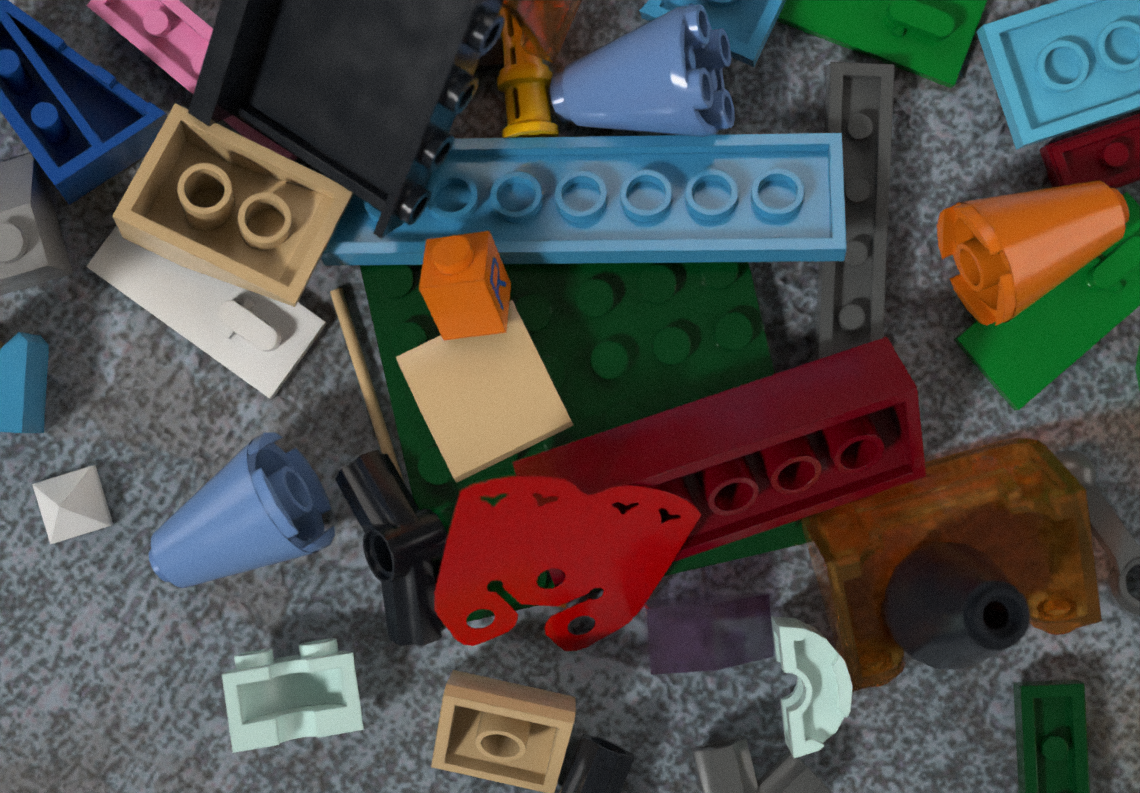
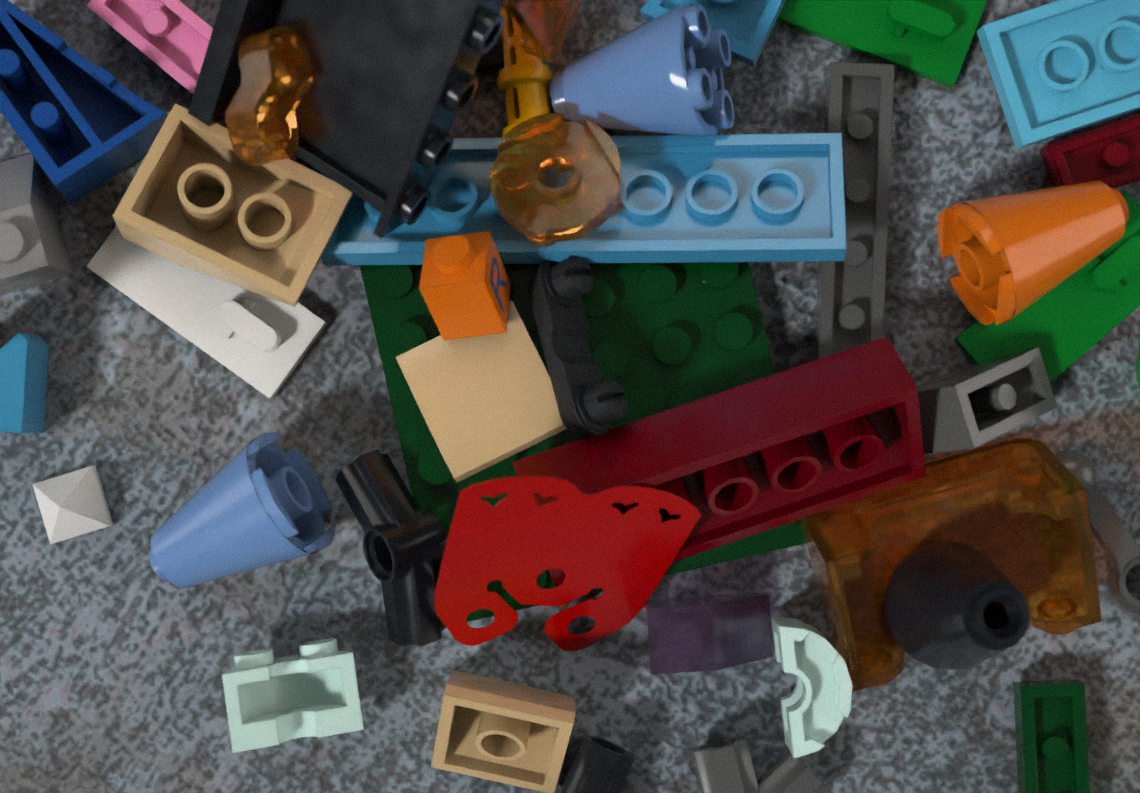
tan piece [330,288,404,482] -> none
none -> clear orange piece [225,25,313,167]
none -> clear orange plate [489,113,622,247]
none -> black piece [528,255,627,436]
none -> dark grey slope [917,347,1057,454]

